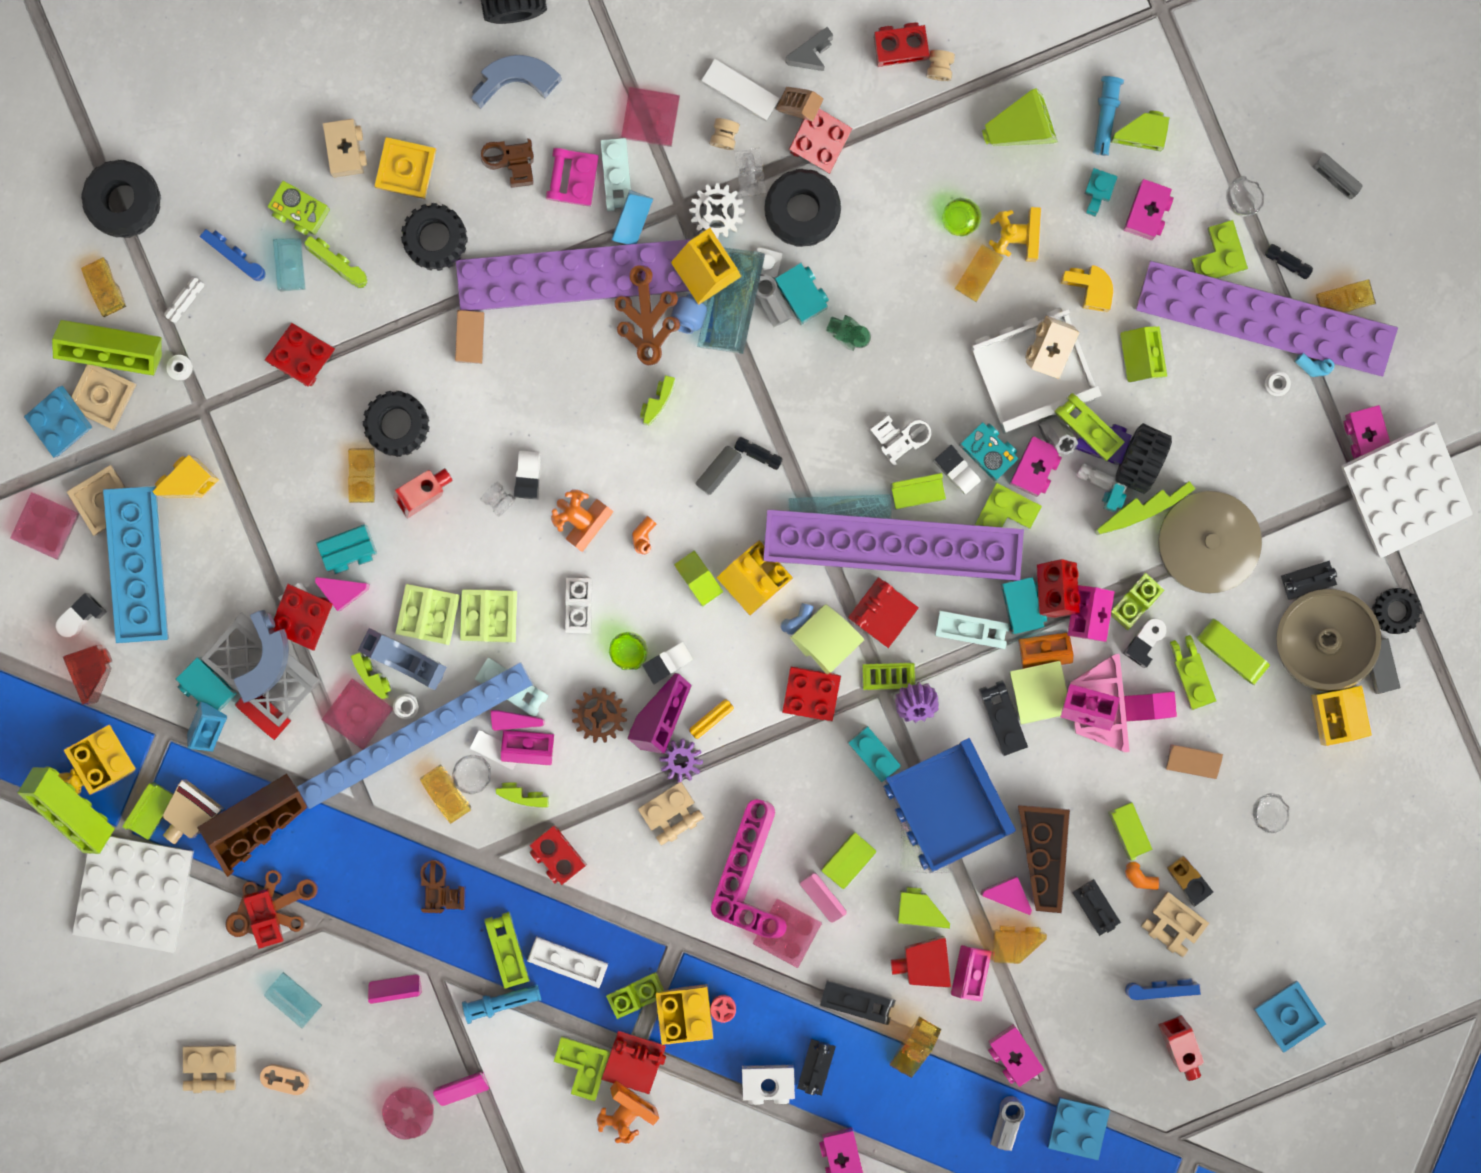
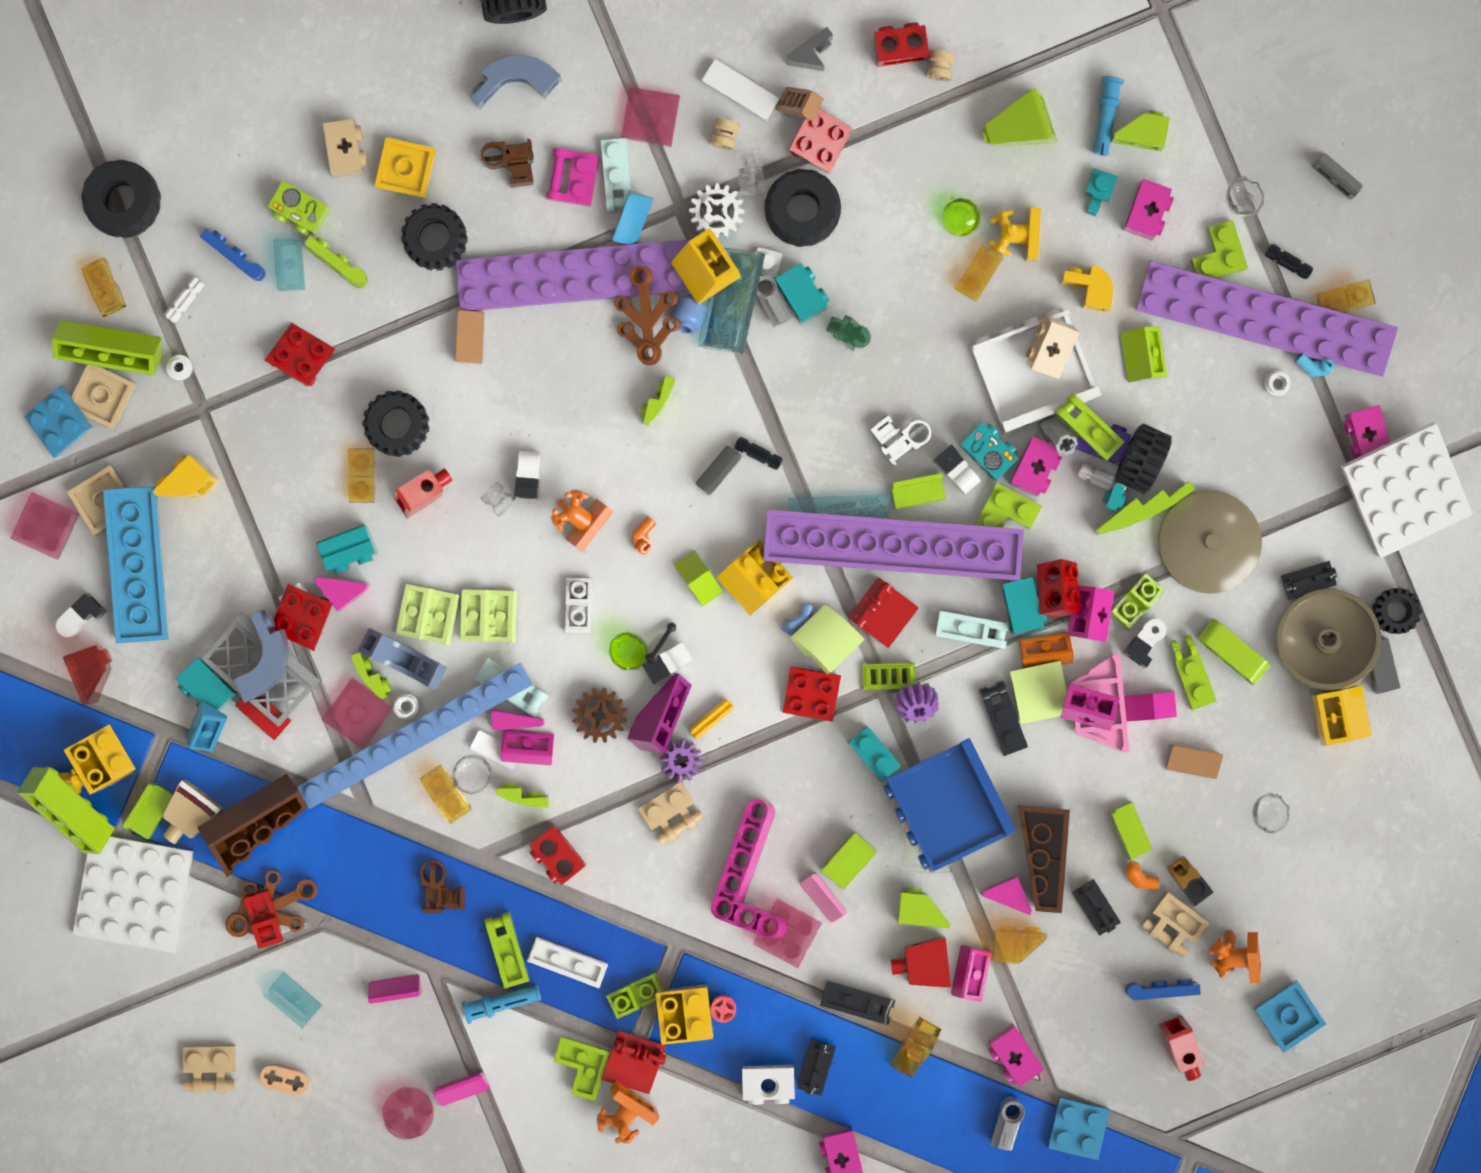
none -> black hinge [646,622,677,663]
none -> orange piece [1208,930,1261,983]

